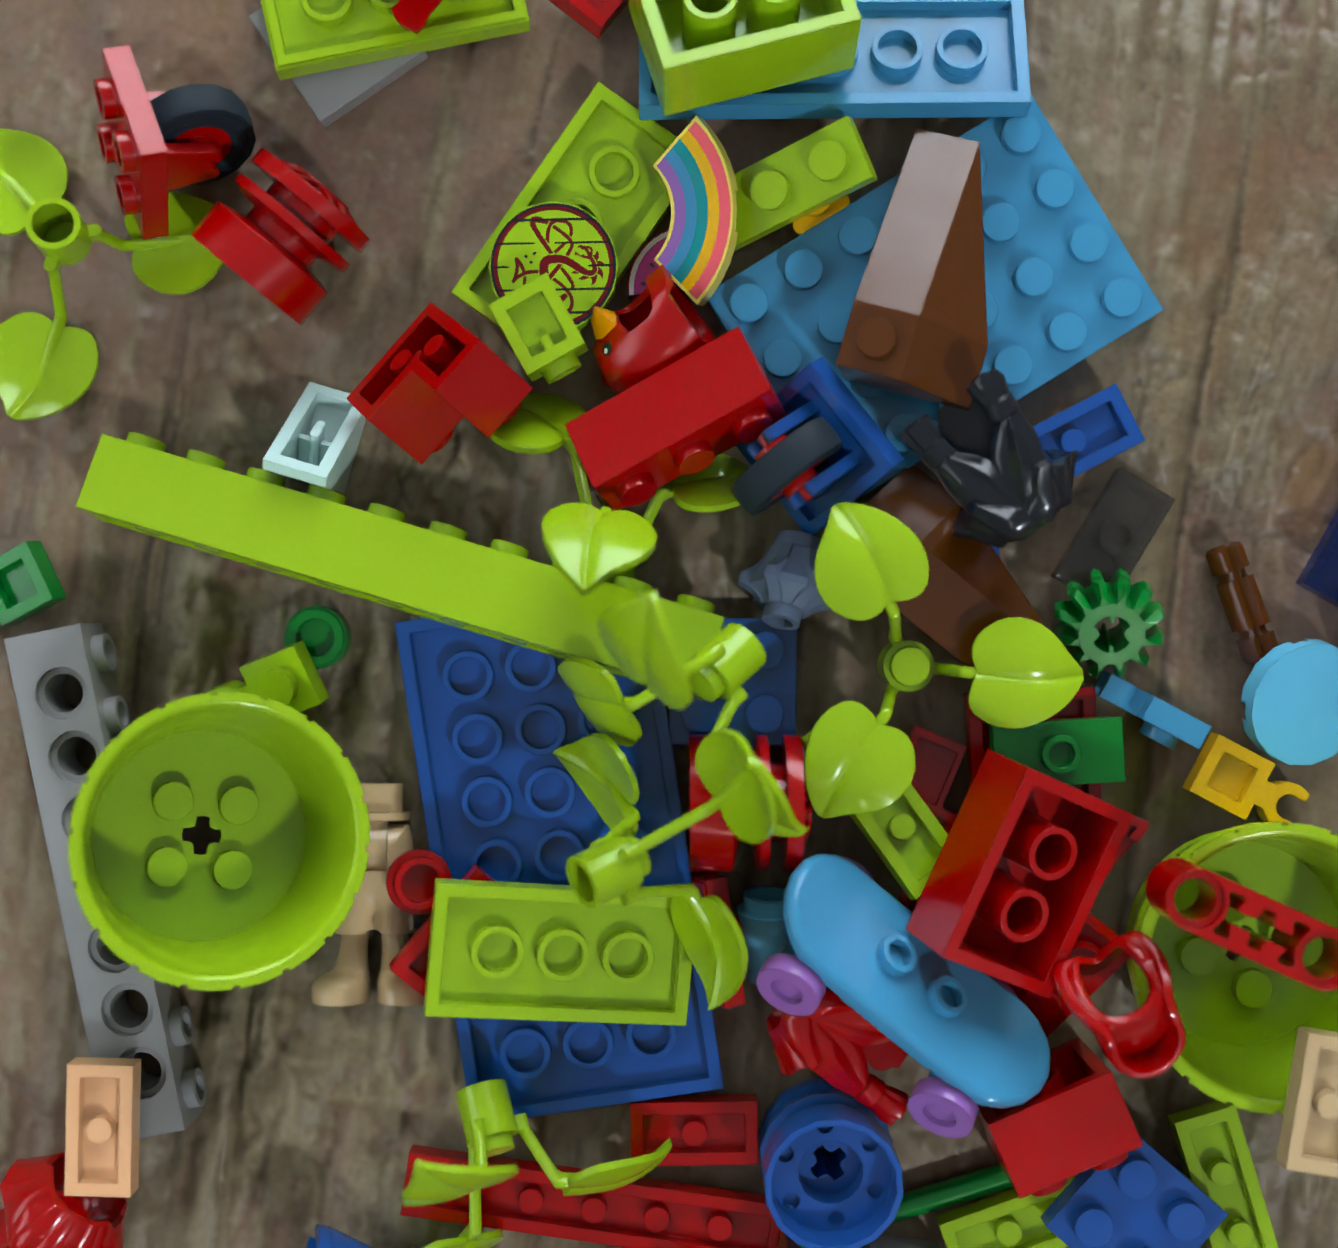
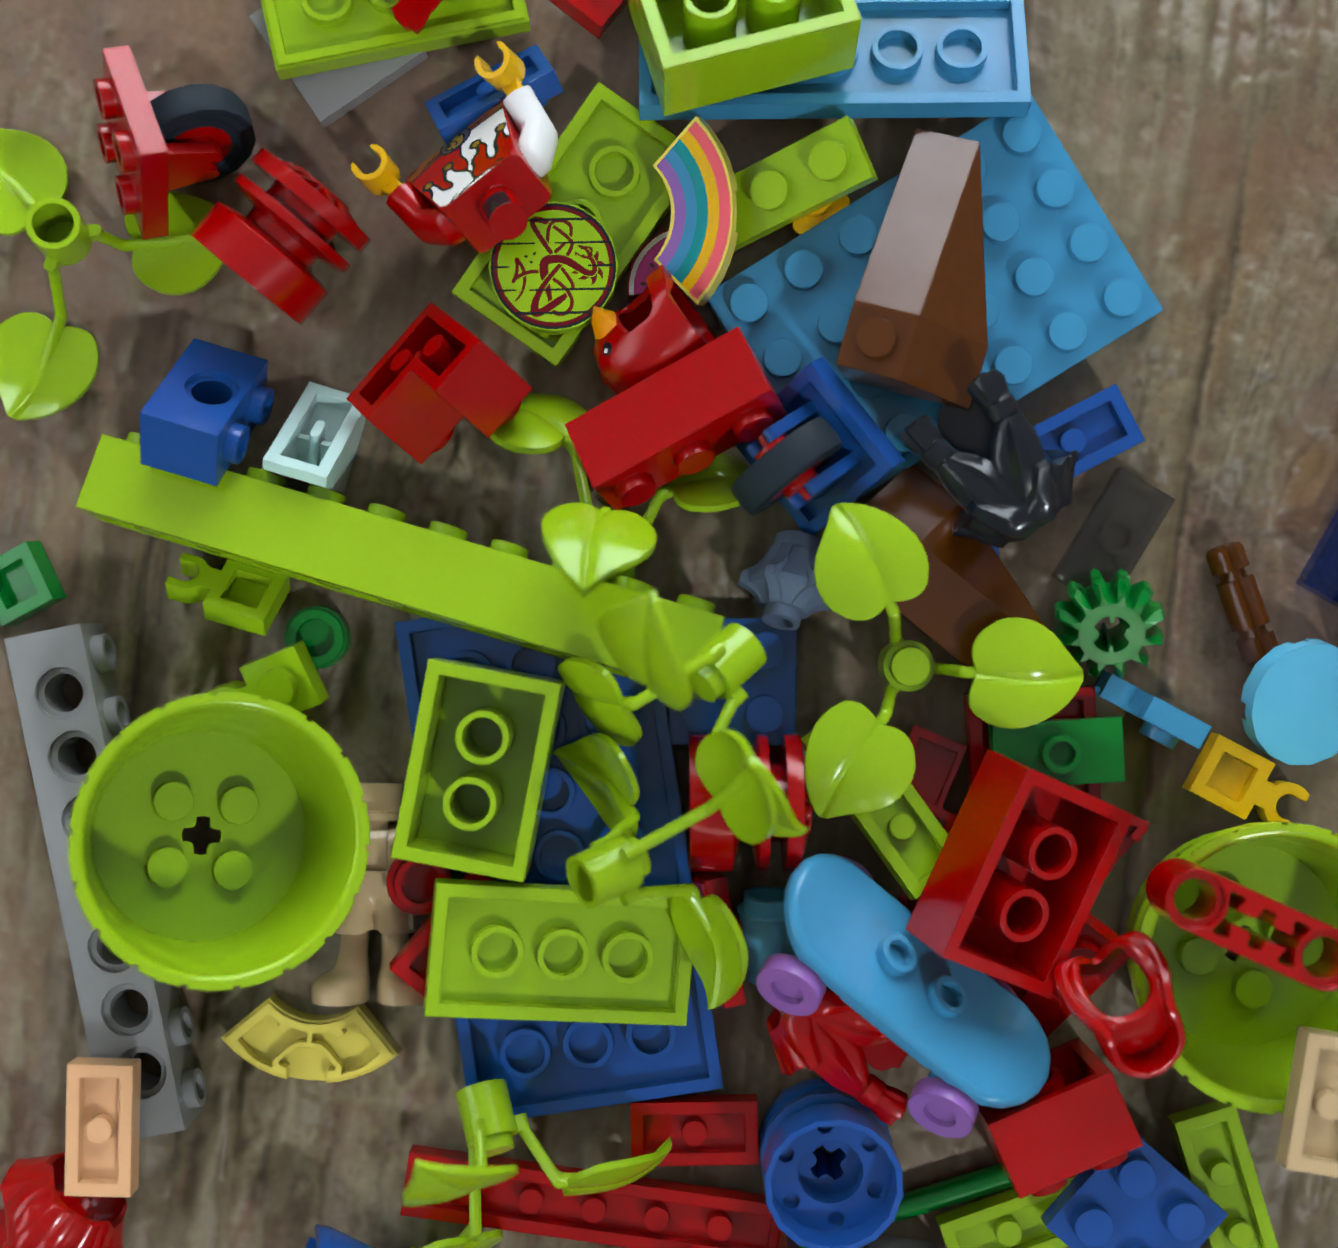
lime bracket [489,272,588,384] -> none
none -> blue brick [140,338,274,486]
none -> lime plate [165,552,291,636]
none -> light yellow tile [221,993,401,1083]
none -> torso [351,41,558,254]
none -> lime brick [391,656,565,883]
none -> blue plate [424,44,564,144]

